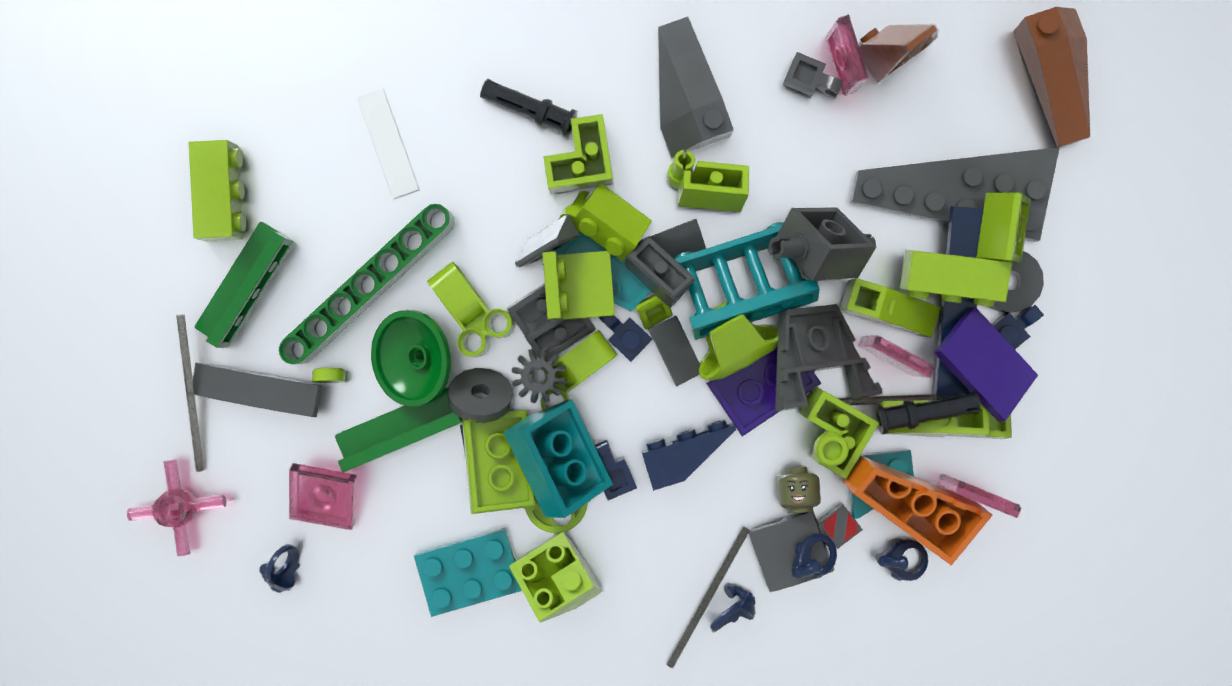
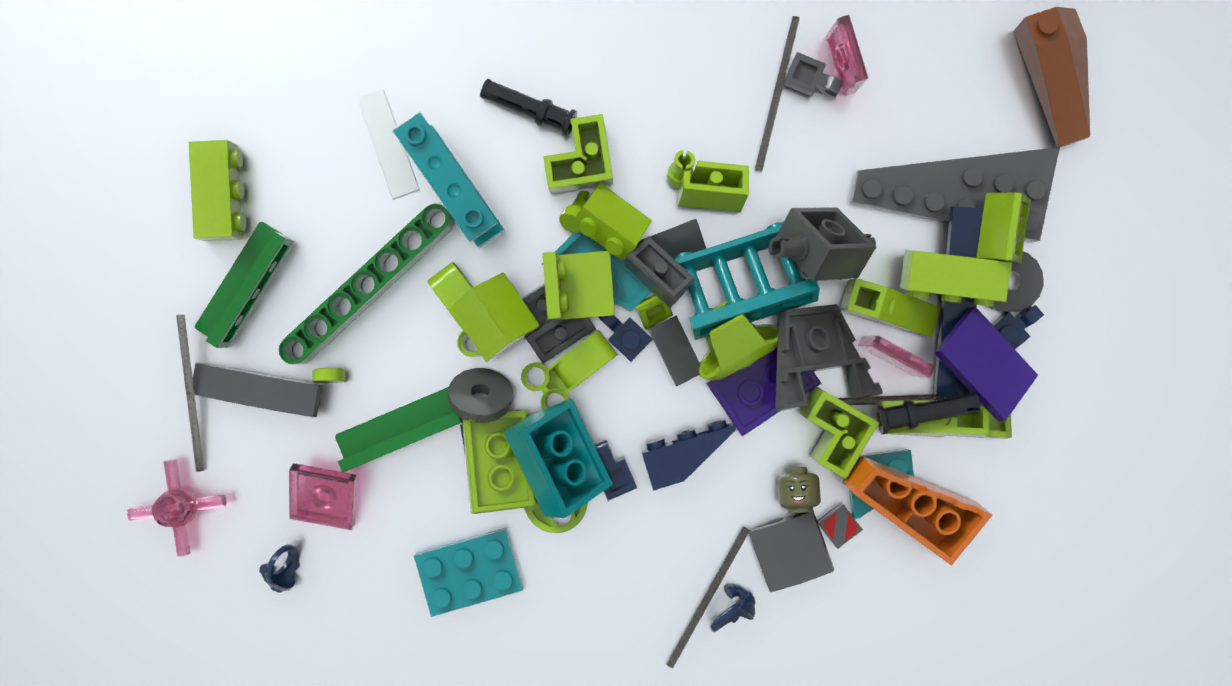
green dish [371,310,451,407] -> none
lime slope [509,532,603,623] -> none
dark grey gear [511,348,567,403] -> none
dark grey slope [515,215,579,268] -> none
dark grey wedge [658,16,734,158] -> none
dark blue piece [791,533,837,579] -> none
lime tile [814,432,849,467] -> none
dark orange wedge [856,24,938,83] -> none
dark blue piece [877,539,928,581] -> none
clear pink tile [937,474,1022,518] -> none
none -> teal fence [393,112,505,248]
none -> lime slope [450,272,540,362]
none -> clear smoke axle [755,16,800,172]

